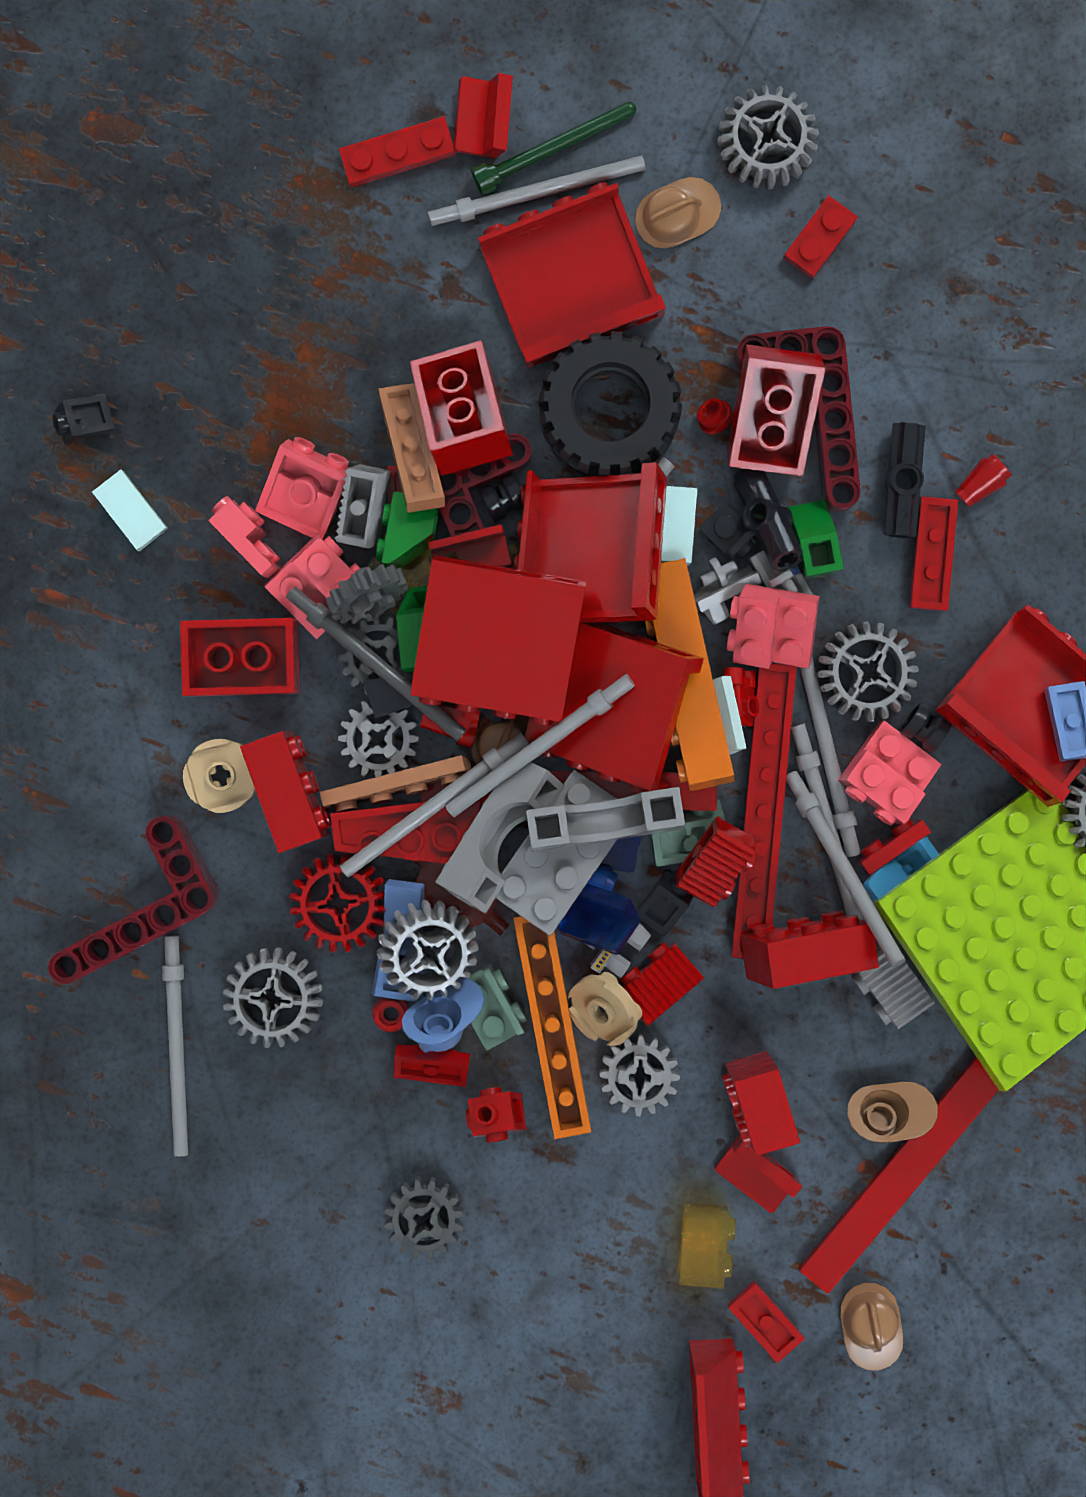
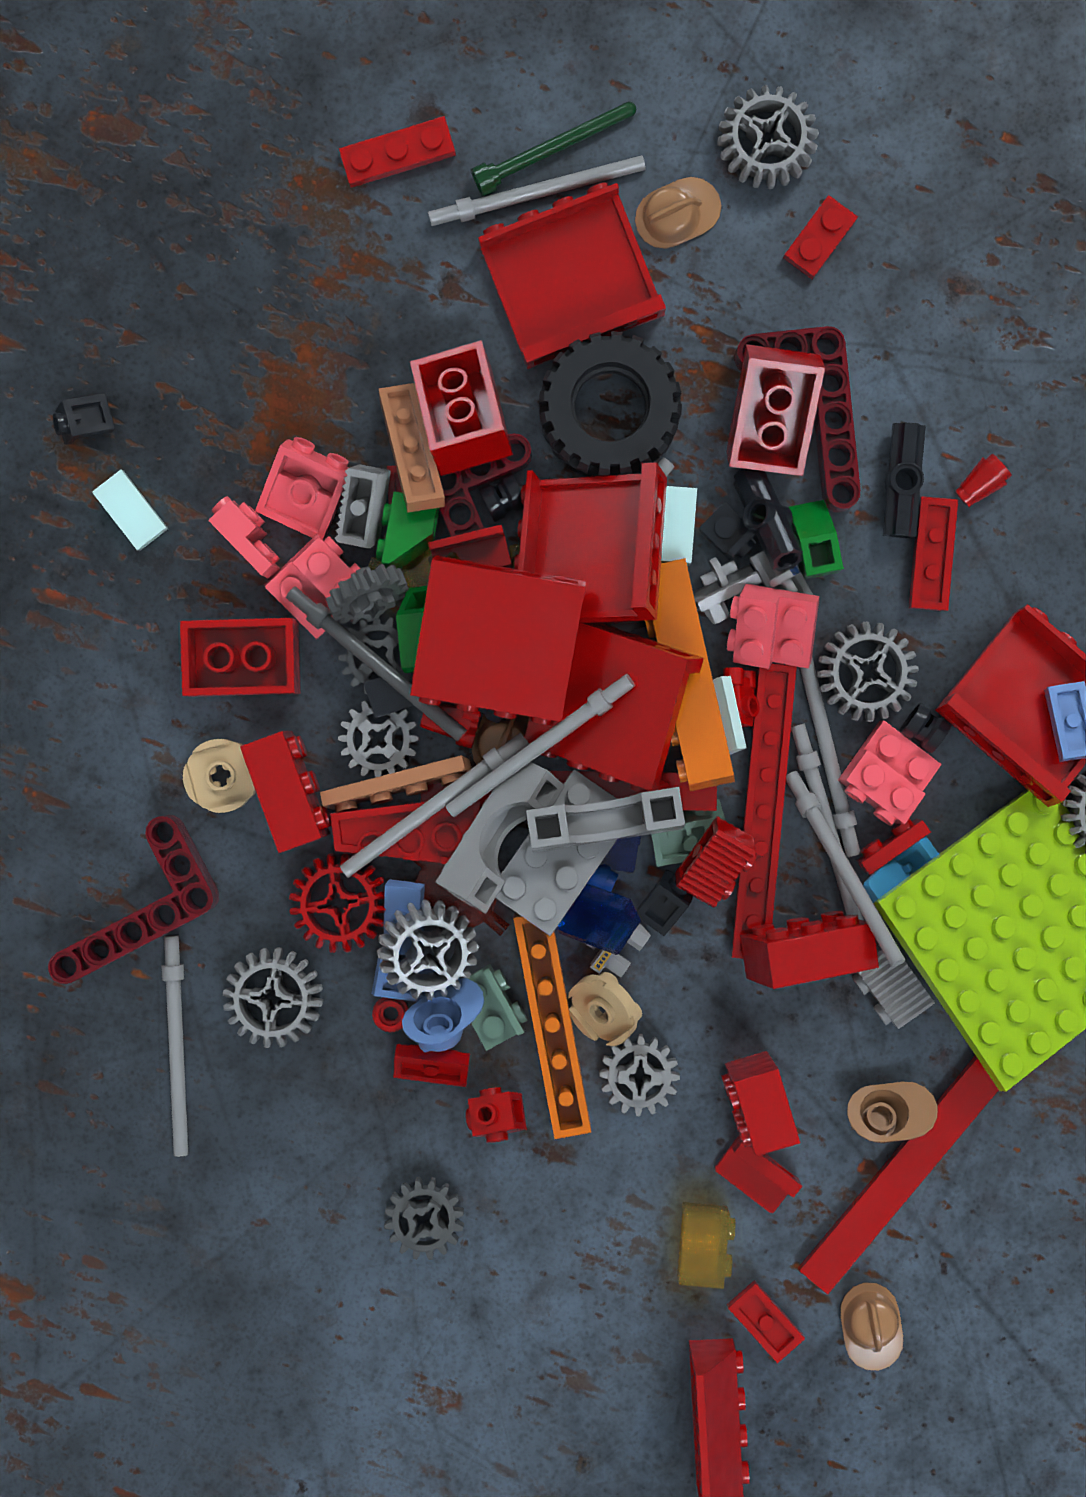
red panel [453,73,513,159] -> none
red brick [619,941,704,1026] -> none
red plate [697,398,733,435] -> none

